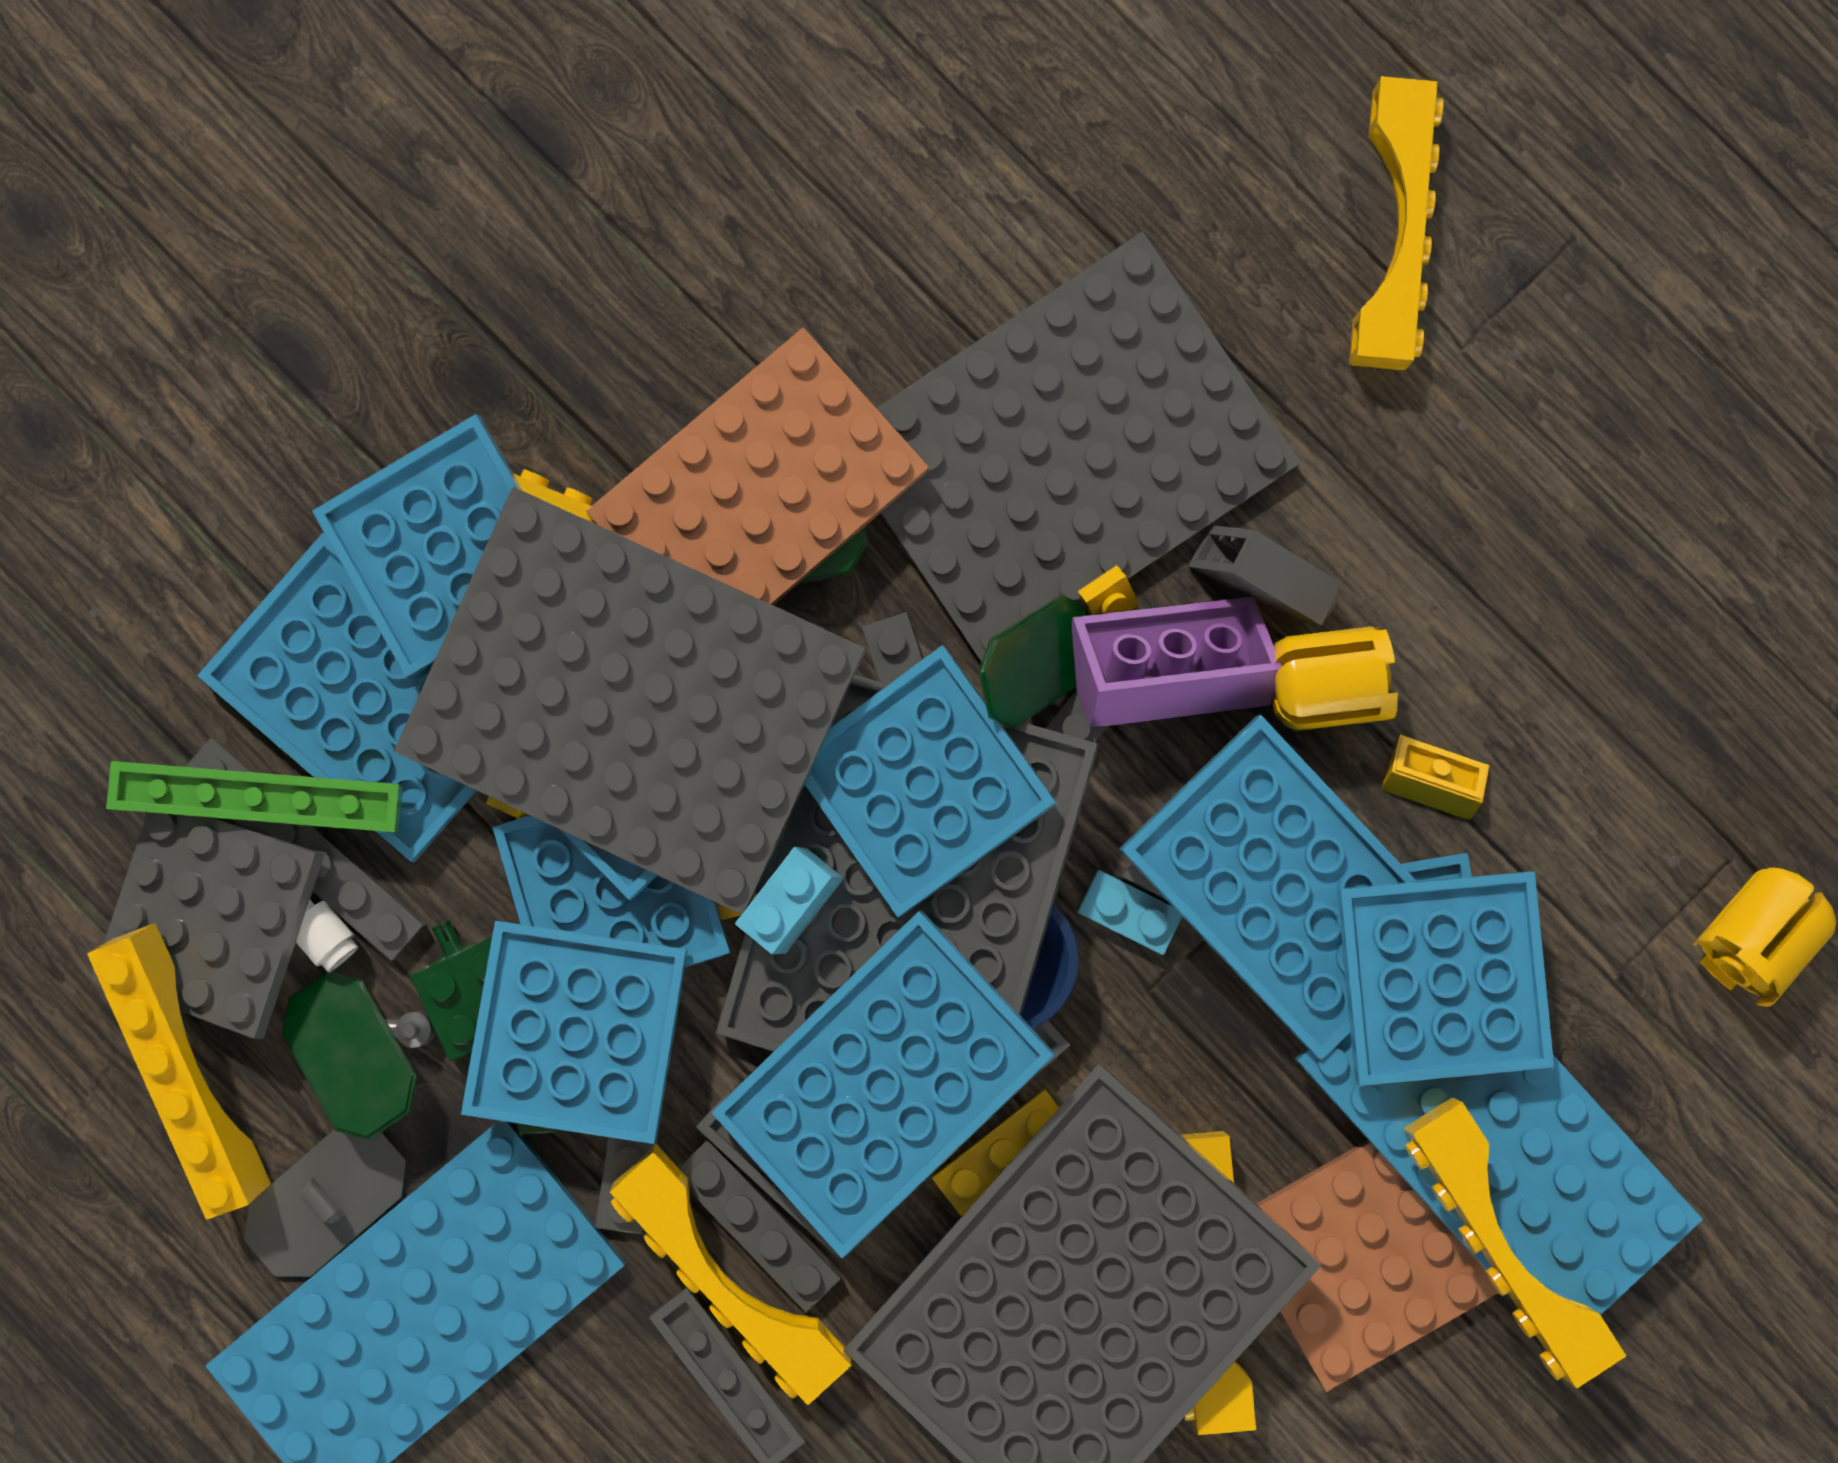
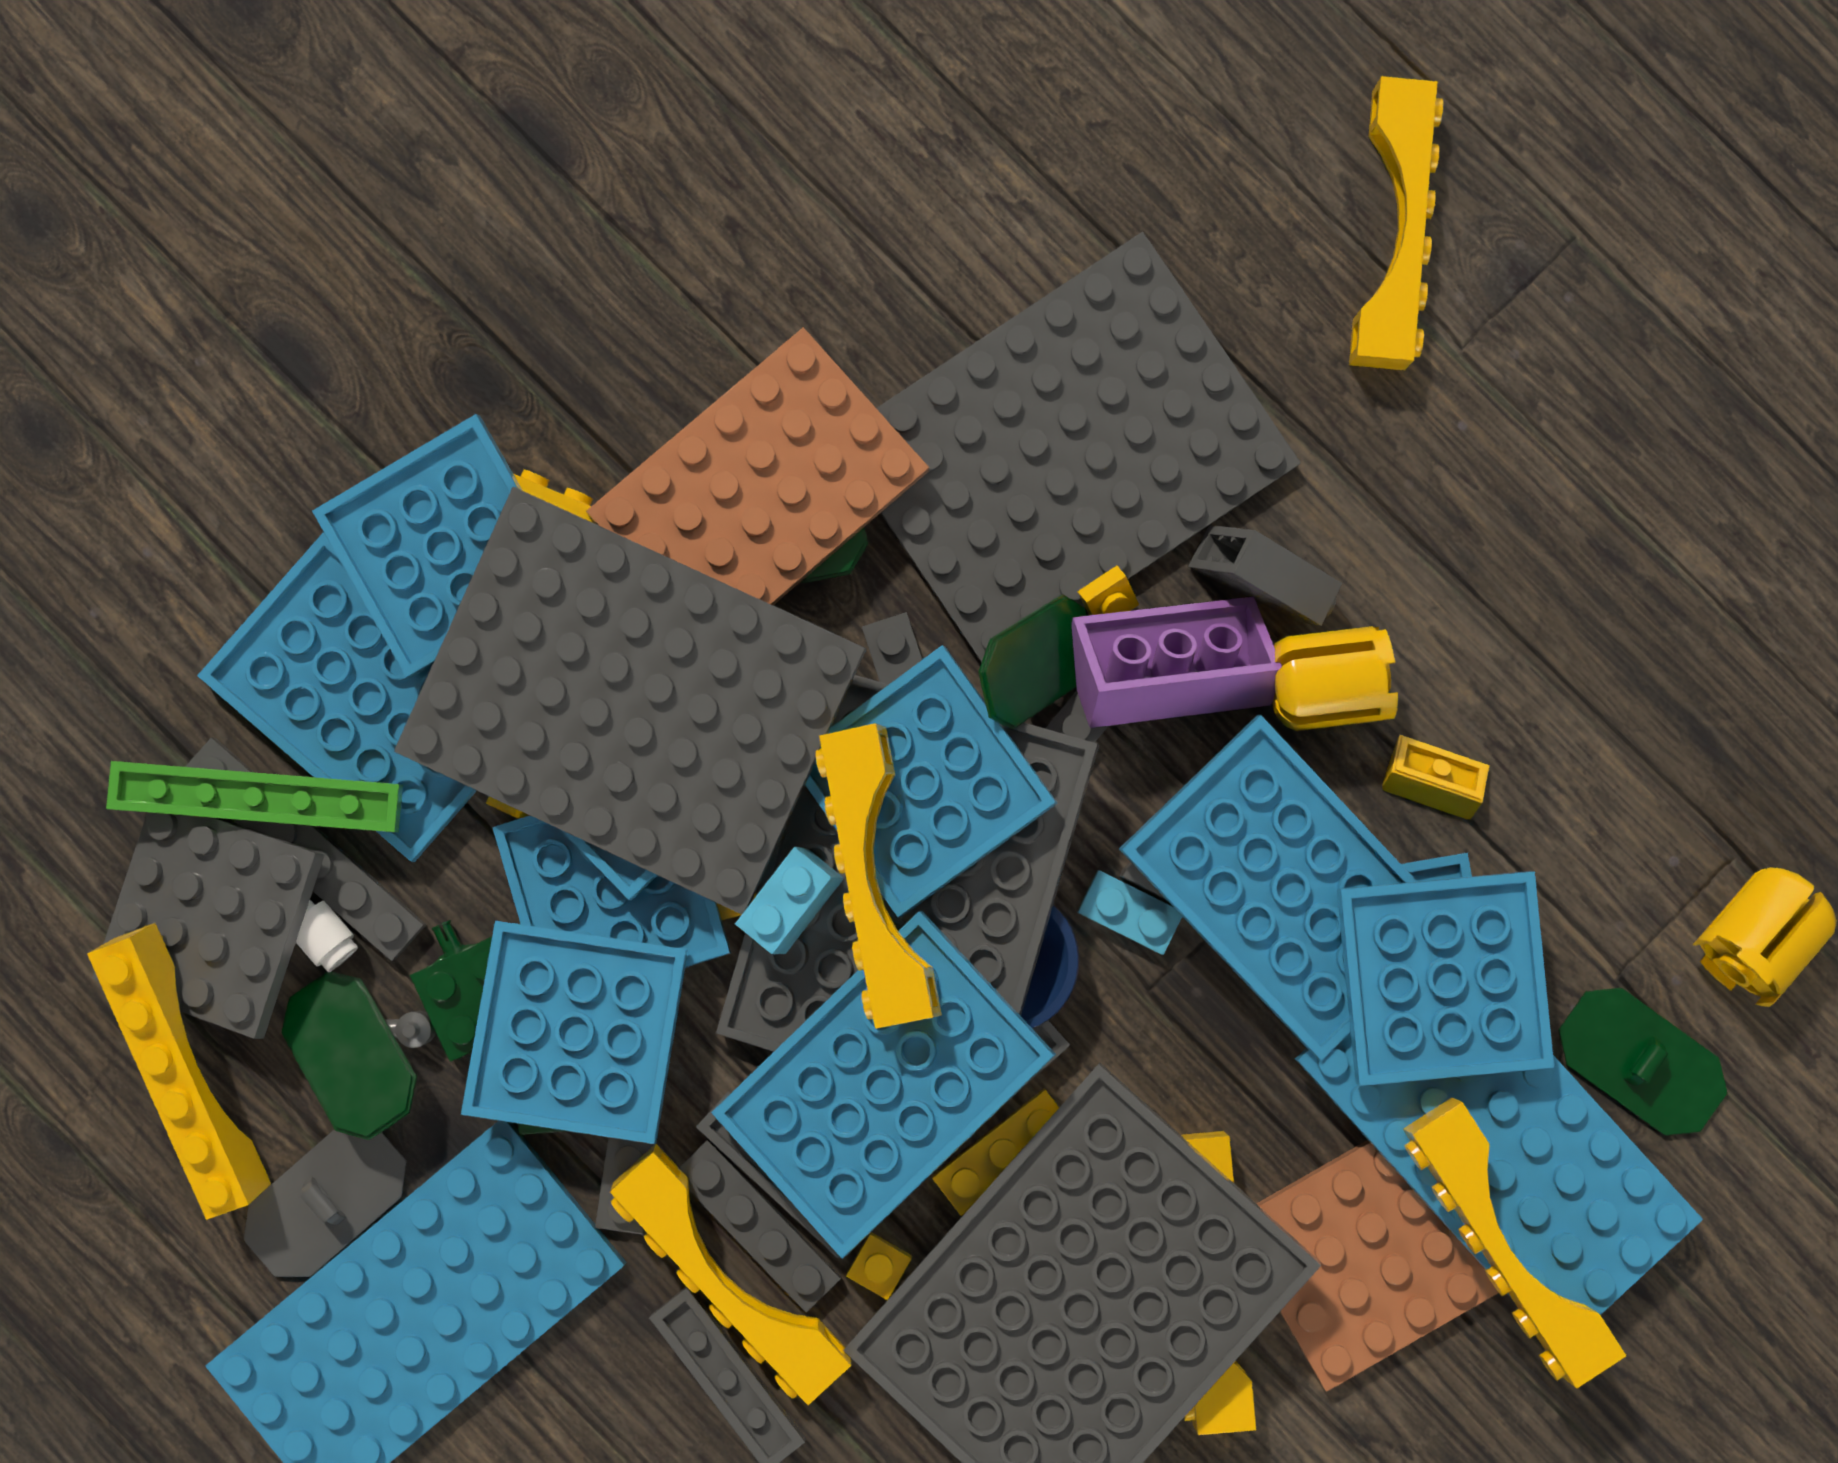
none -> yellow arch [816,723,942,1029]
none -> yellow plate [846,1232,912,1300]
none -> dark green shield [1558,988,1728,1135]

